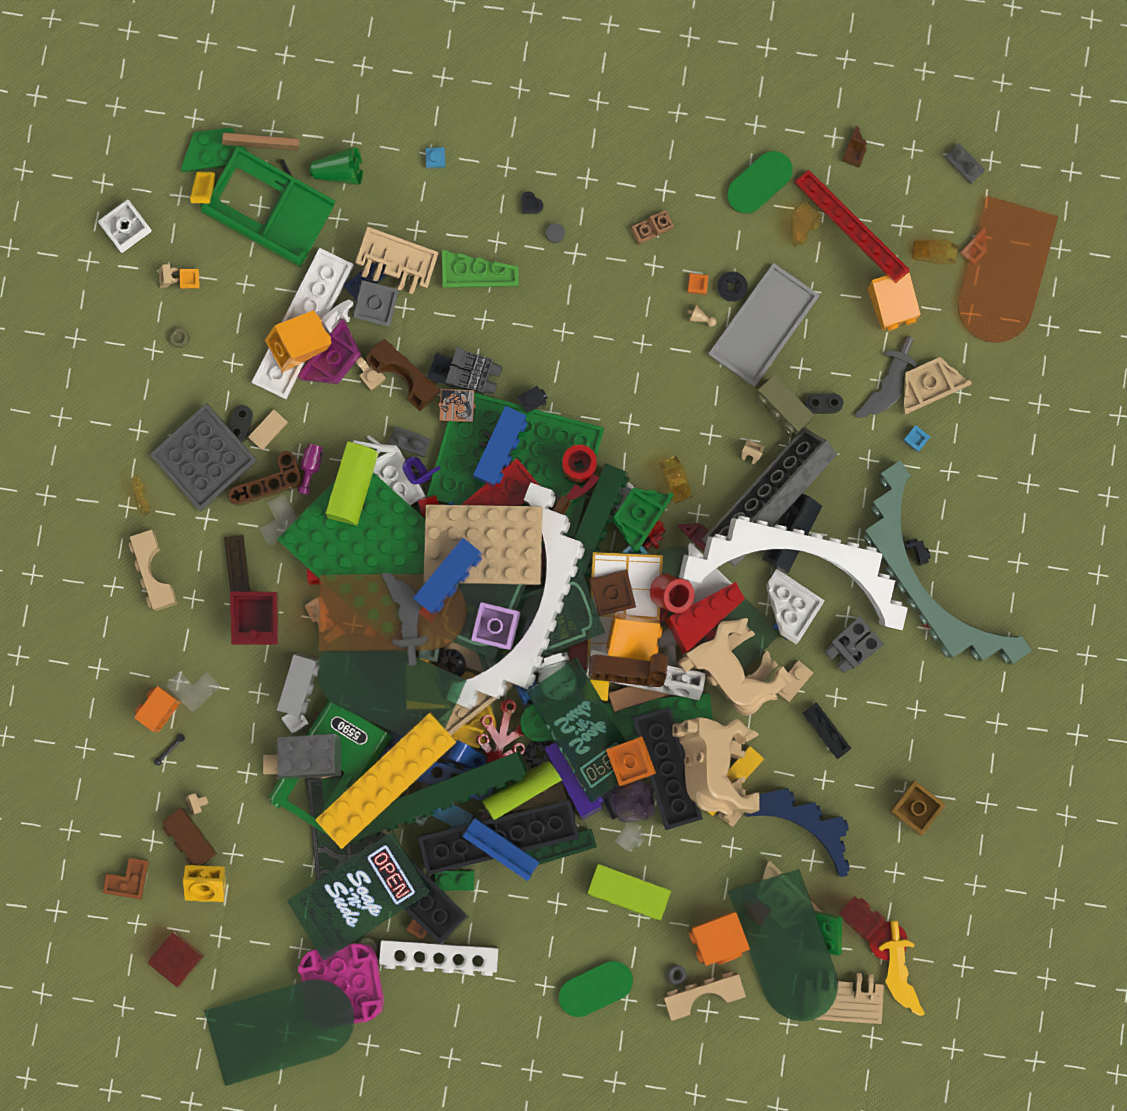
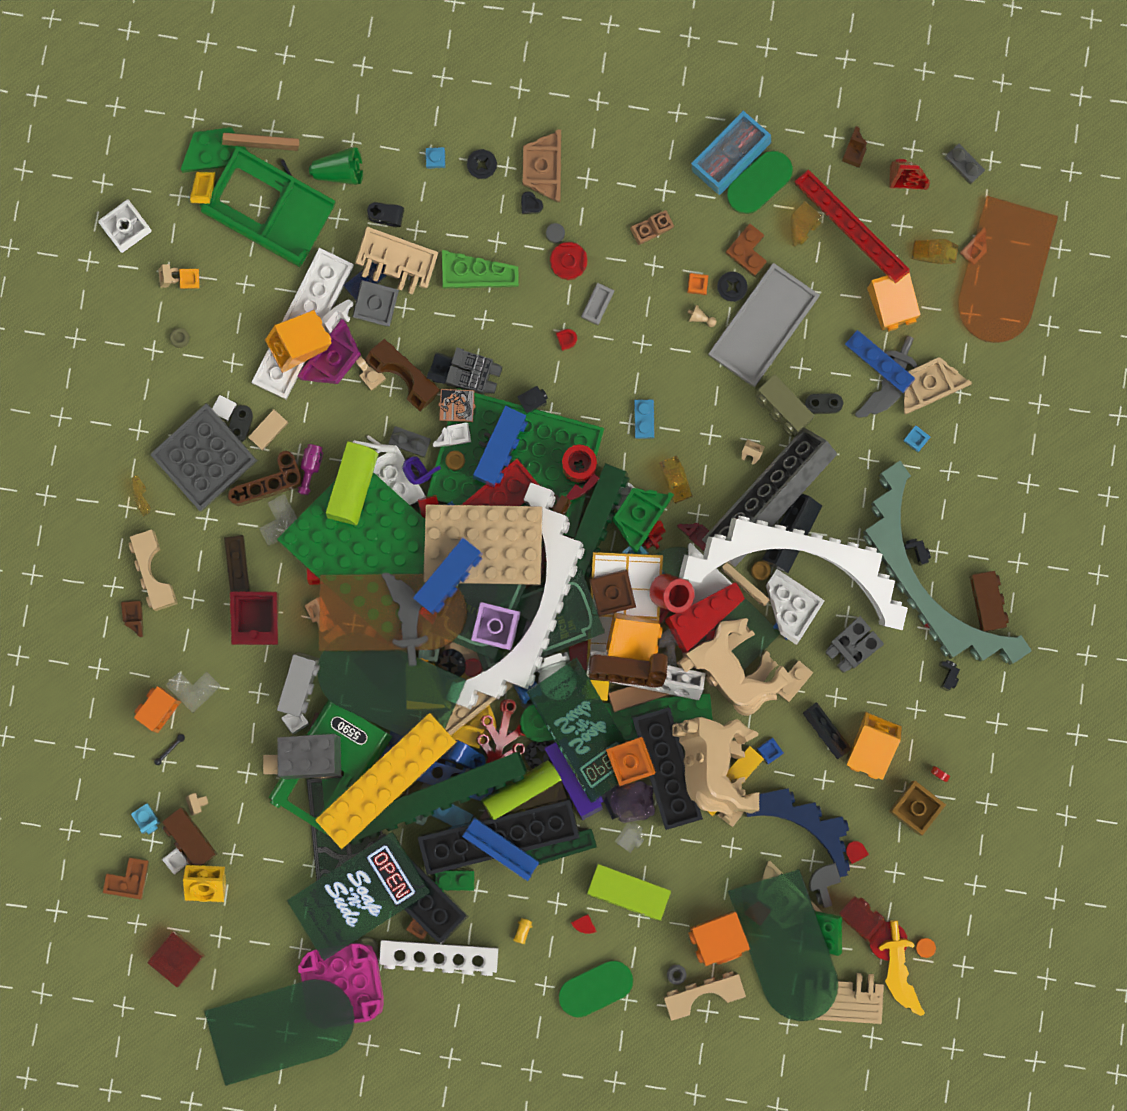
none -> reddish brown slope [121,600,143,637]
none -> medium azure bracket [131,803,161,835]
none -> white tile [162,848,188,875]
none -> white tile [212,395,237,421]
none -> black piece [367,202,404,227]
none -> white slope [433,423,471,447]
none -> pearl gold tile [446,451,465,471]
none -> red tile [464,658,483,677]
none -> black gear [467,149,497,179]
none -> yellow pin [513,918,533,944]
none -> medium nougat wing [523,130,561,202]
none -> red tile [550,242,588,280]
none -> red tile [556,329,577,351]
none -> red tile [571,914,597,934]
none -> light grey tile [581,283,614,325]
none -> dark azure plate [634,400,654,439]
none -> brick [691,111,771,195]
none -> tan tile [721,562,770,606]
none -> dark orange plate [726,224,767,277]
none -> pearl gold tile [751,561,771,581]
none -> blue tile [757,737,784,764]
none -> dark grey brick [809,863,841,908]
none -> blue plate [845,330,915,393]
none -> red tile [846,841,869,864]
none -> light orange slope [847,712,902,780]
none -> red wedge [889,159,930,190]
none -> orange tile [916,938,936,958]
none -> red tile [931,766,951,782]
none -> black bracket [939,660,960,691]
none -> reddish brown brick [969,571,1009,632]

